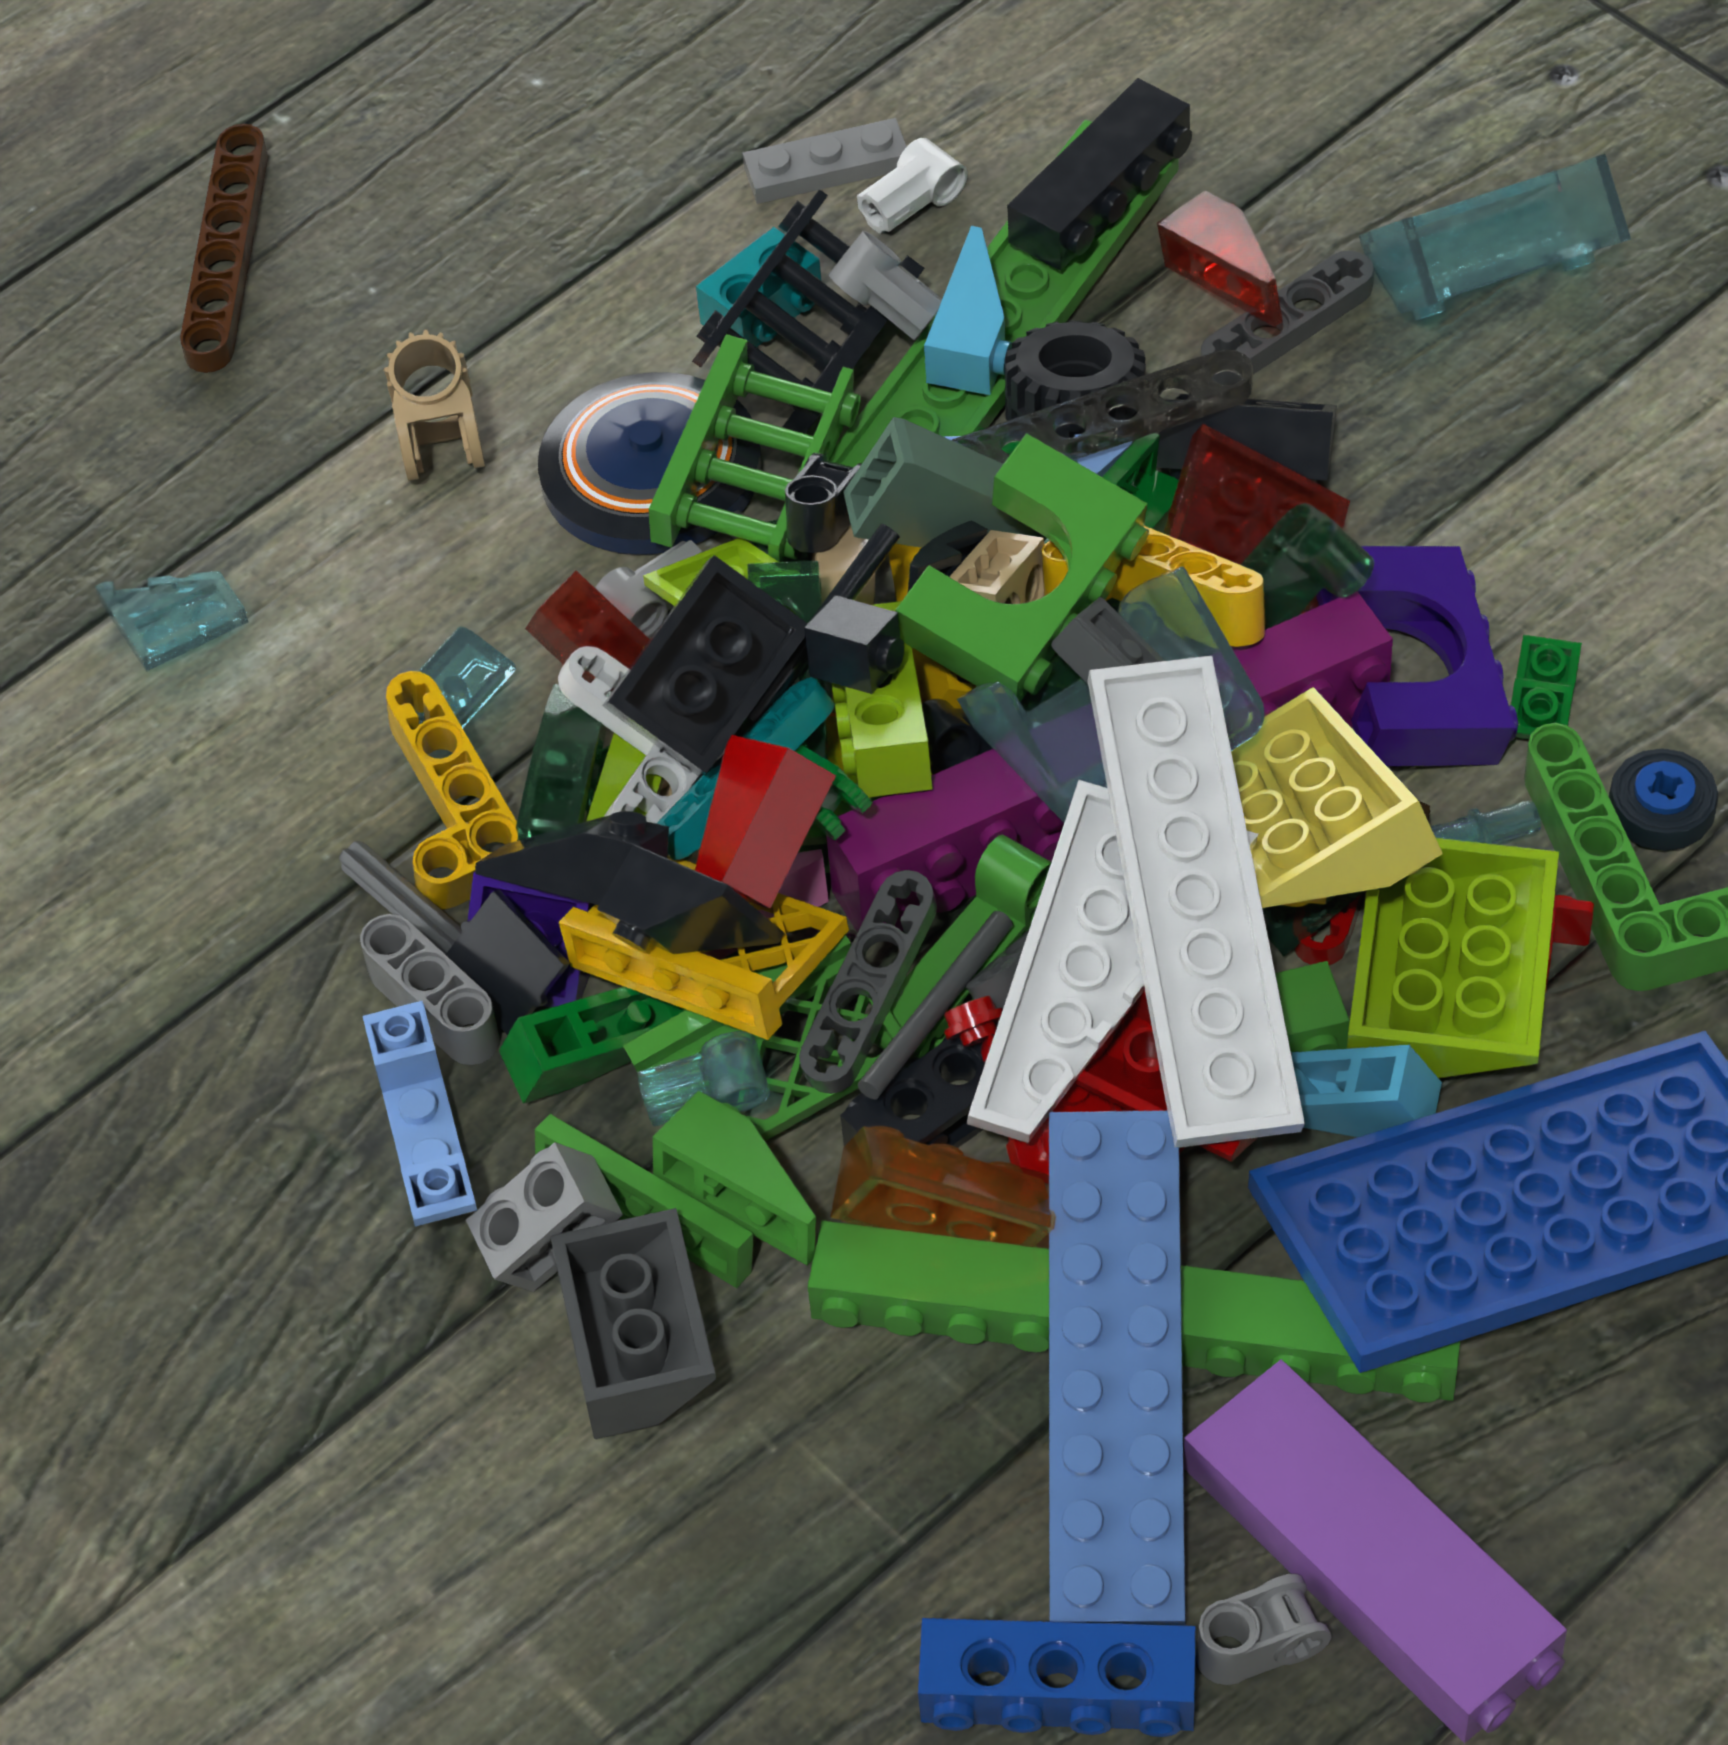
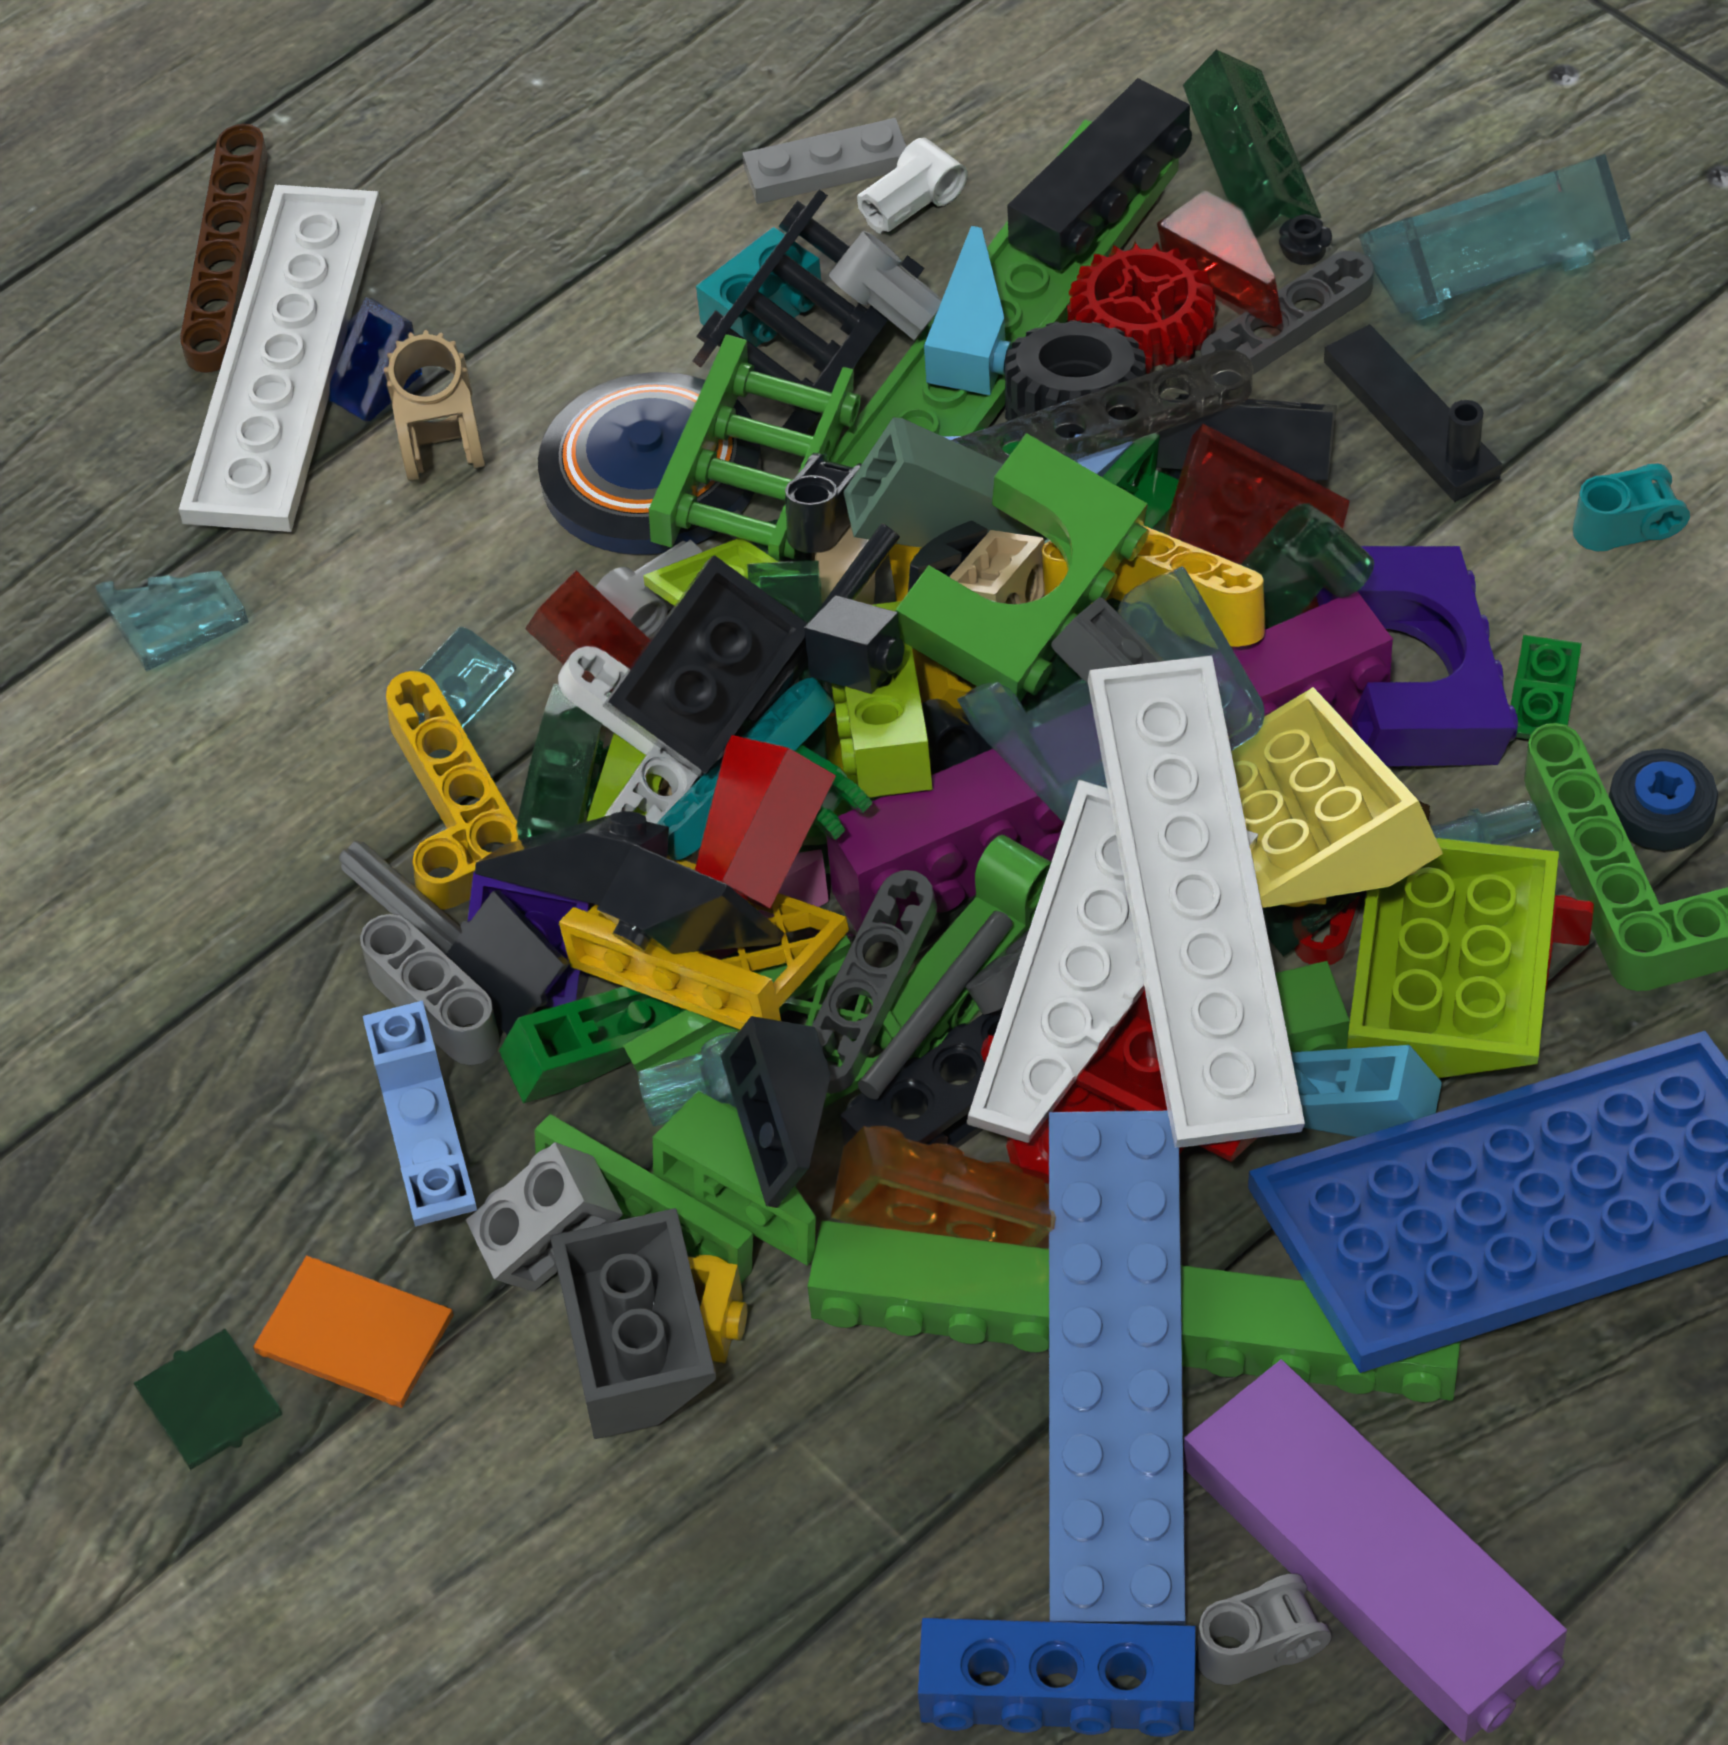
red plate [944,996,1003,1047] -> none
none -> clear green piece [134,1329,283,1470]
none -> white plate [179,185,381,532]
none -> orange piece [253,1255,454,1408]
none -> clear blue slope [328,297,422,421]
none -> yellow bracket [688,1255,747,1363]
none -> black slope [720,1016,831,1208]
none -> red gear [1067,241,1216,375]
none -> clear green fence [1183,49,1321,239]
none -> black plate [1279,215,1332,265]
none -> black piece [1324,324,1502,502]
none -> teal piece [1572,463,1690,552]

